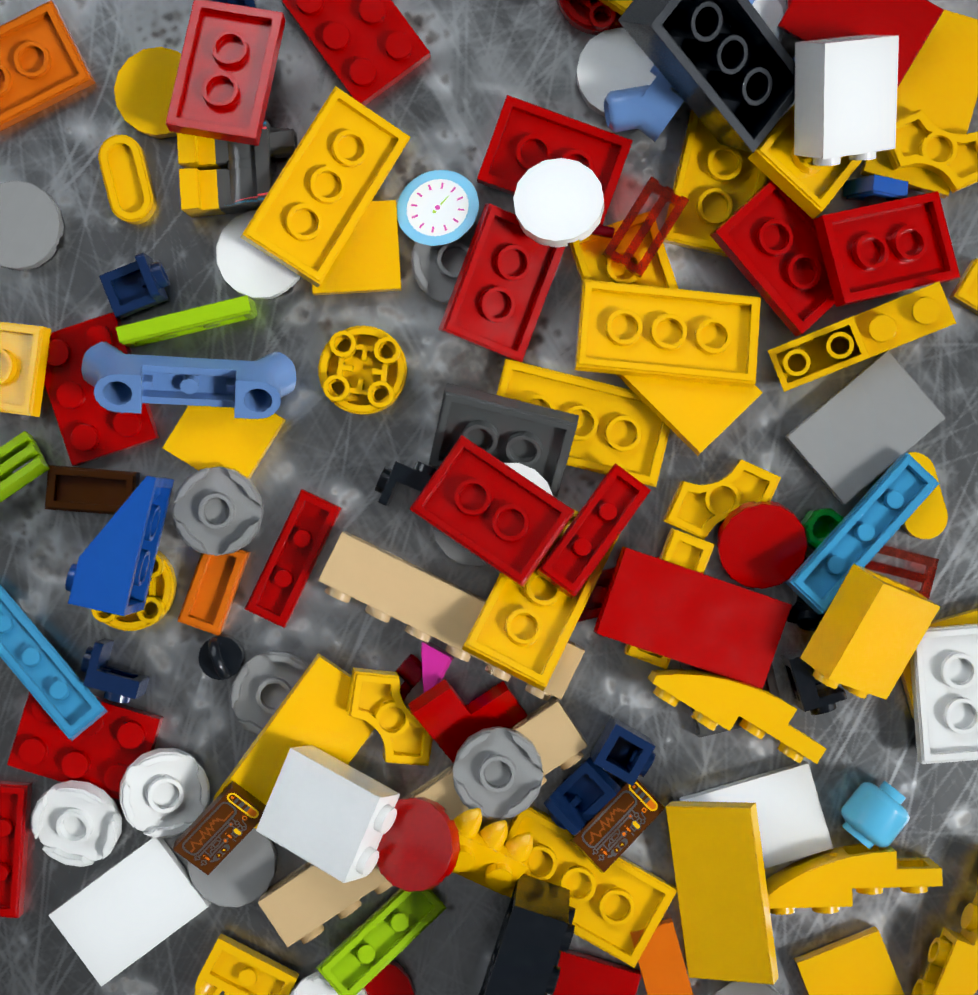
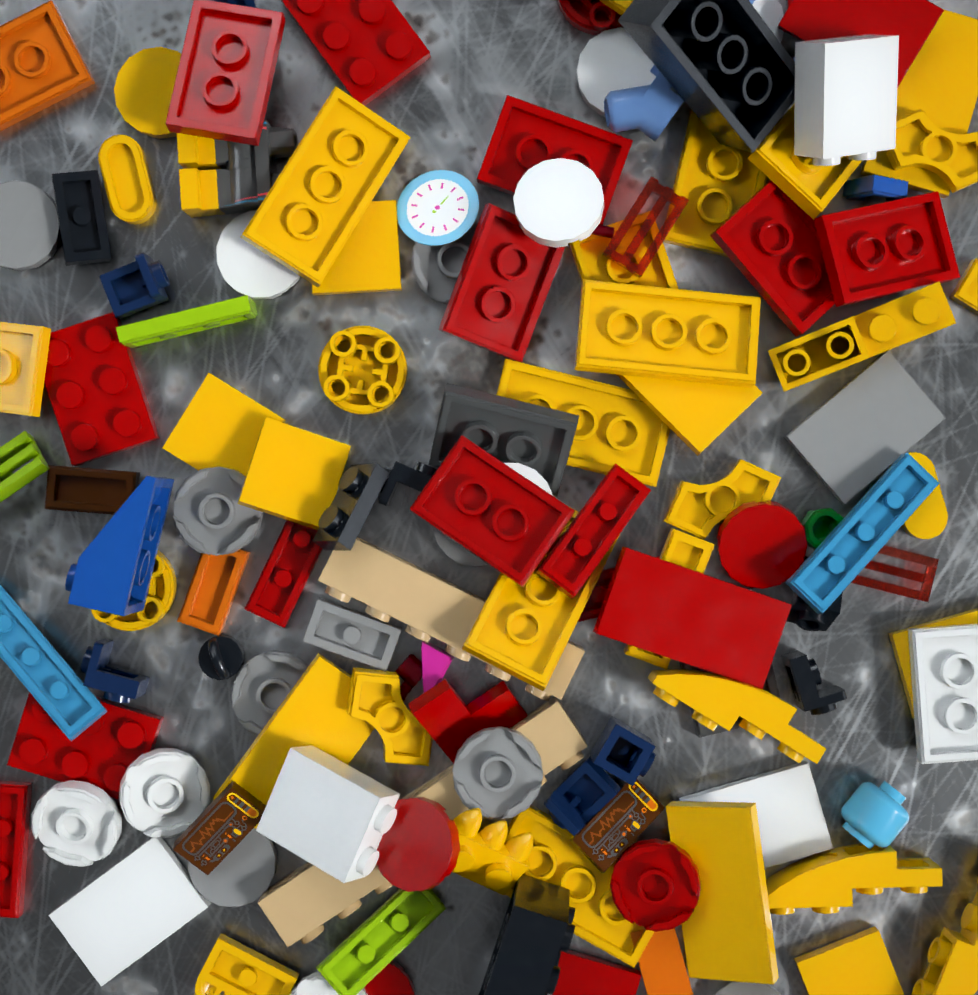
medium blue plate [81,342,296,419] -> none
yellow brick [800,563,940,700] -> none
none -> black plate [52,170,112,266]
none -> yellow tile [237,417,351,530]
none -> light grey plate [303,598,402,671]
none -> plate [312,463,389,551]
none -> red tile [610,838,701,932]

